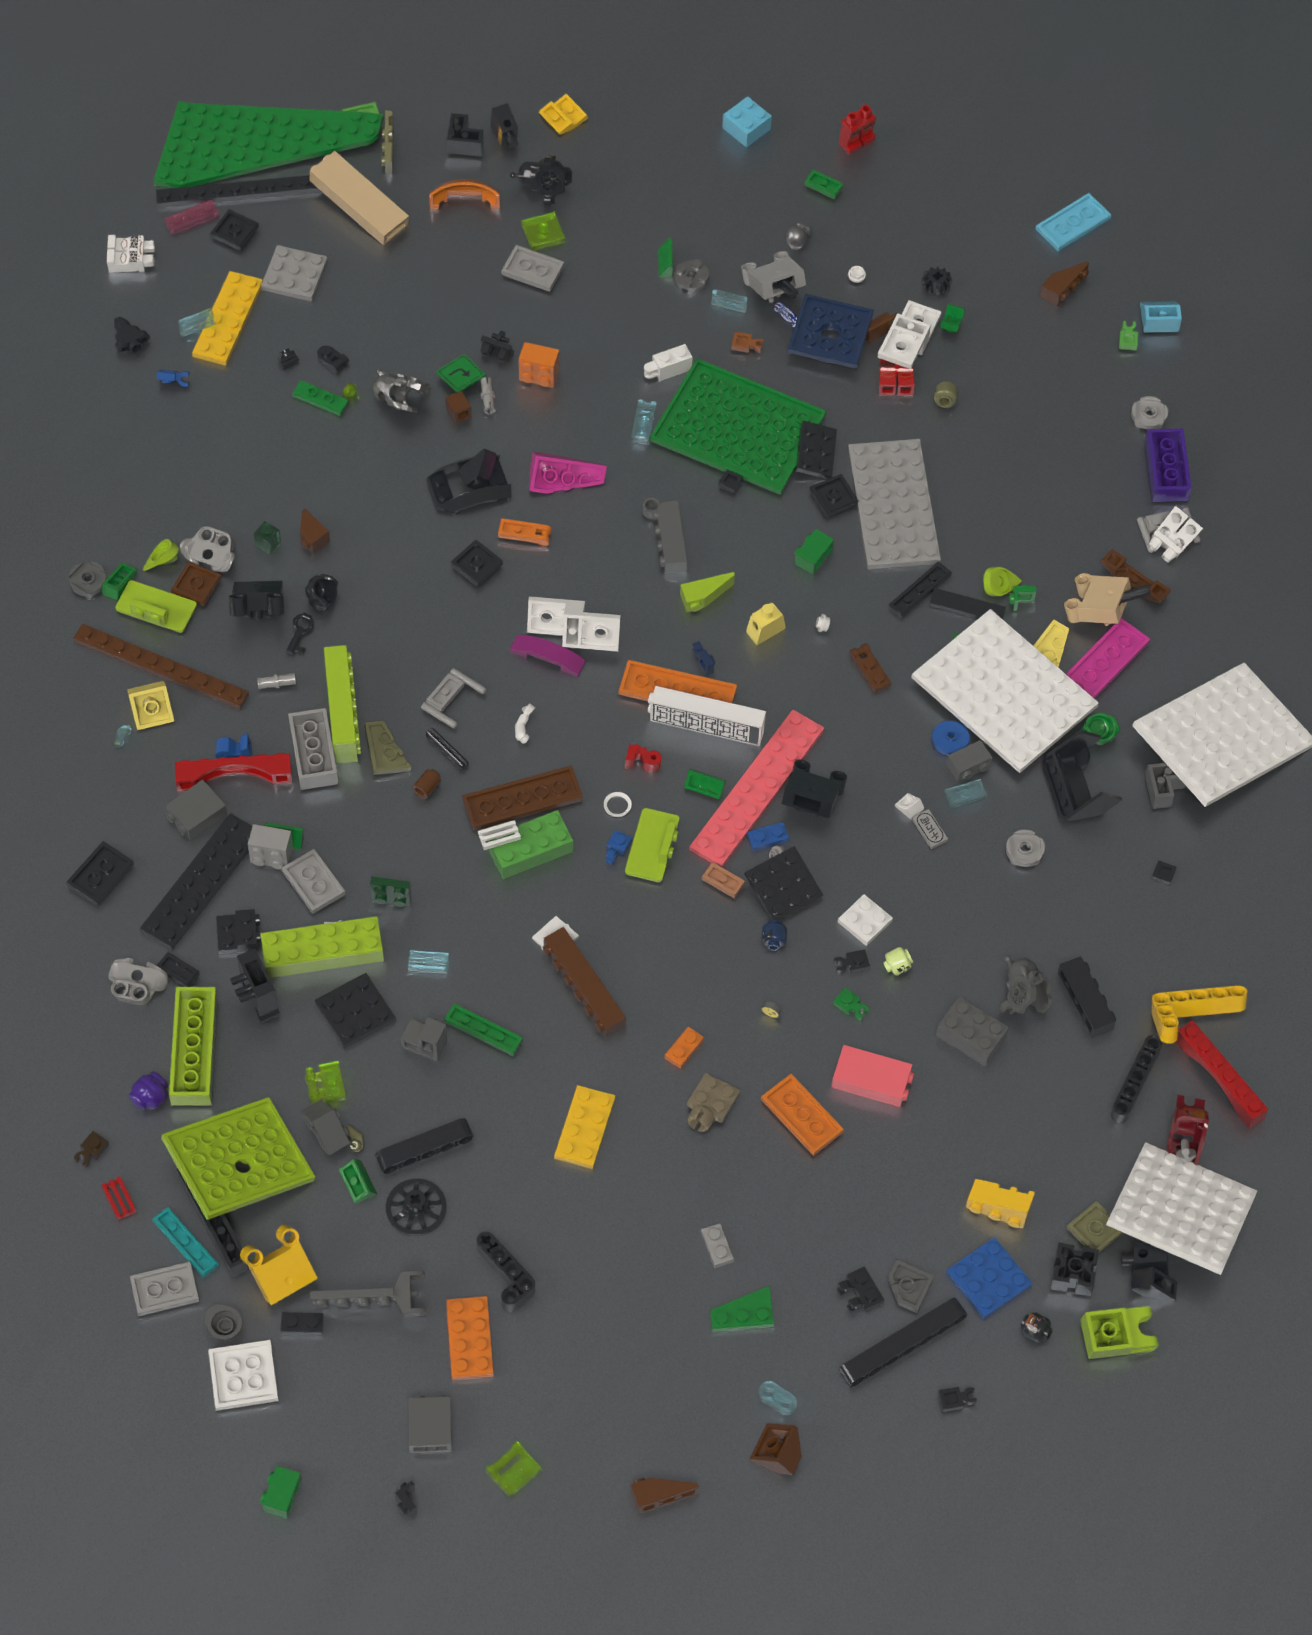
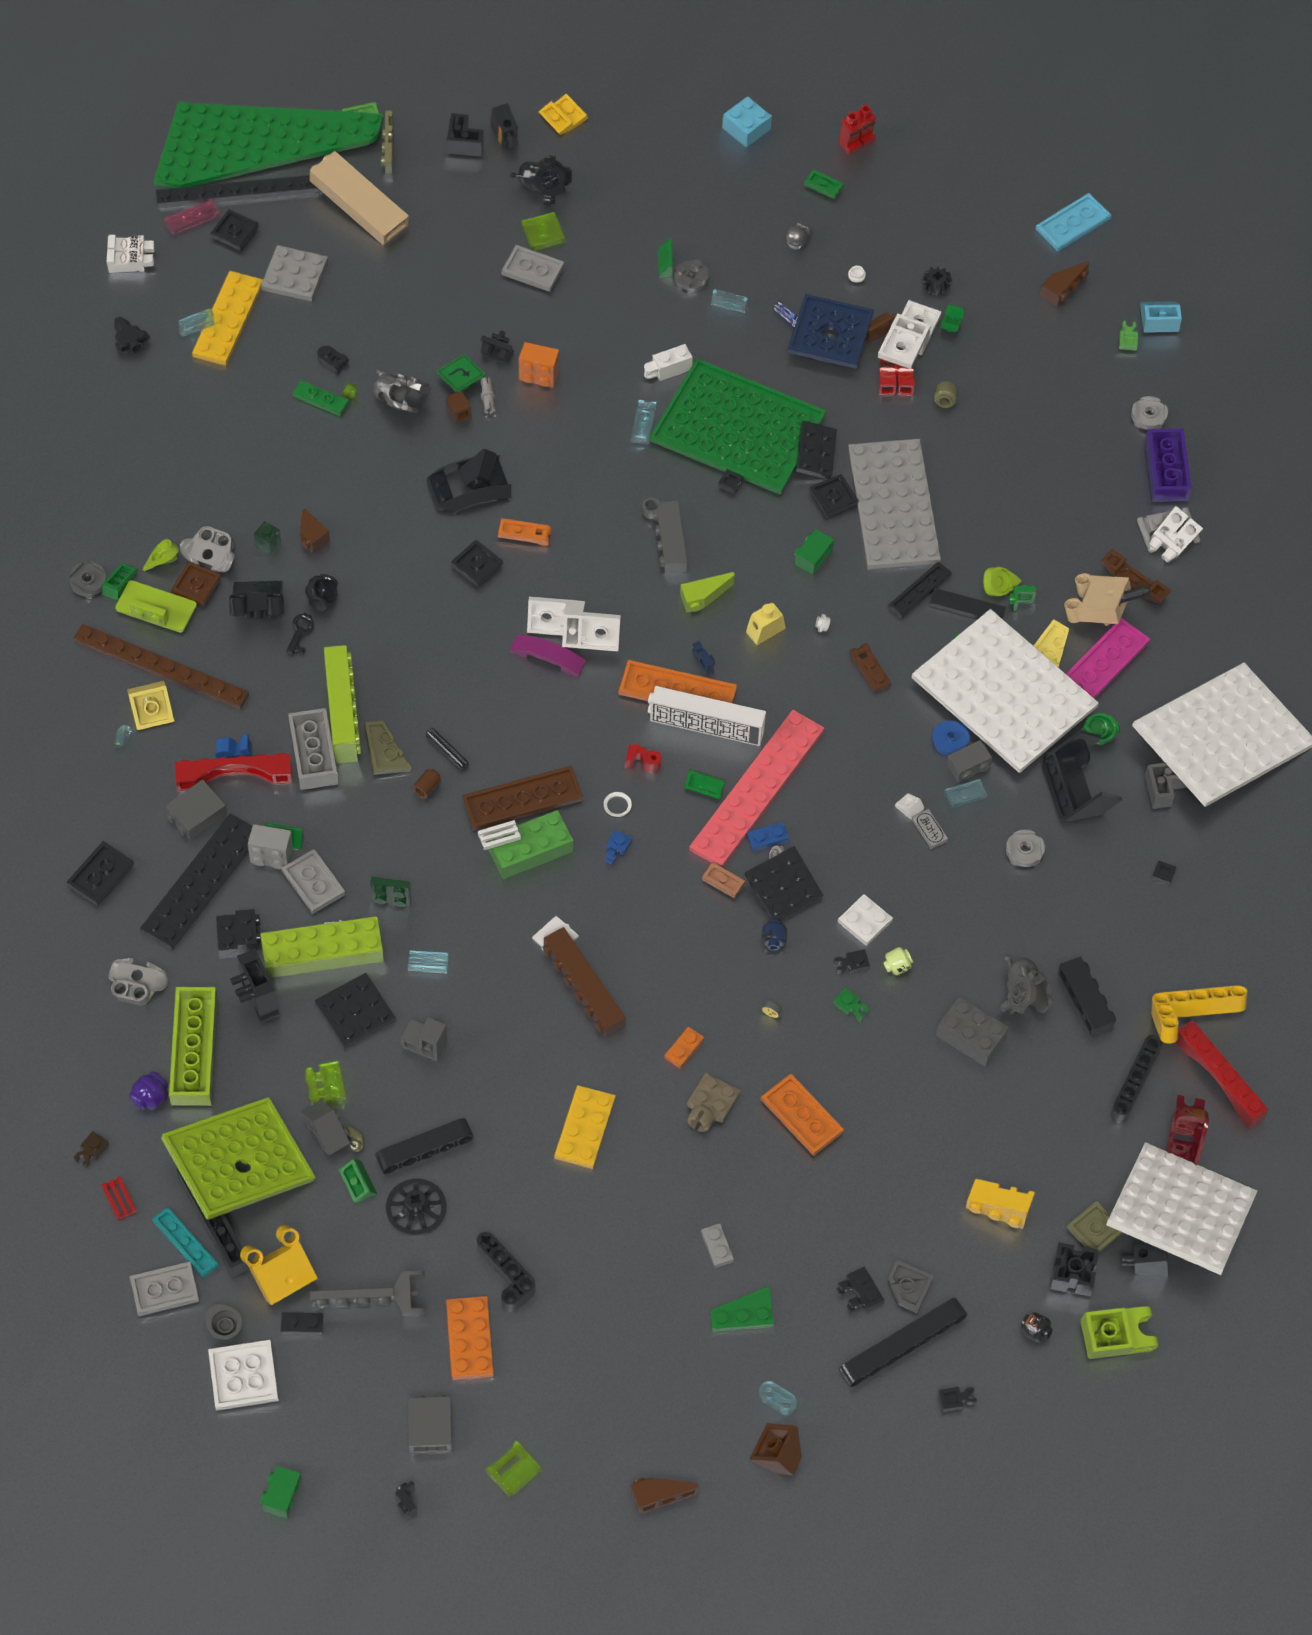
black plate [156,952,200,987] -> none
blue plate [157,369,190,387] -> none
light grey pin [257,673,297,690] -> none
black plate [277,348,299,369] -> none
light grey plate [421,668,487,728] -> none
orange windscreen [429,179,500,209] -> none
green plate [444,1003,523,1056] -> none
white arm [515,704,536,744] -> none
dark pink wedge [529,451,607,494] -> none
lime bracket [625,808,679,882] -> none
dark orange plate [731,332,764,353] -> none
light grey piece [741,251,806,303] -> none
black piece [781,760,847,818] -> none
coral brick [831,1045,914,1107] -> none
blue plate [946,1237,1033,1319] -> none
black slope [1131,1266,1177,1301] -> none
light grey plate [1176,1139,1196,1162] -> none

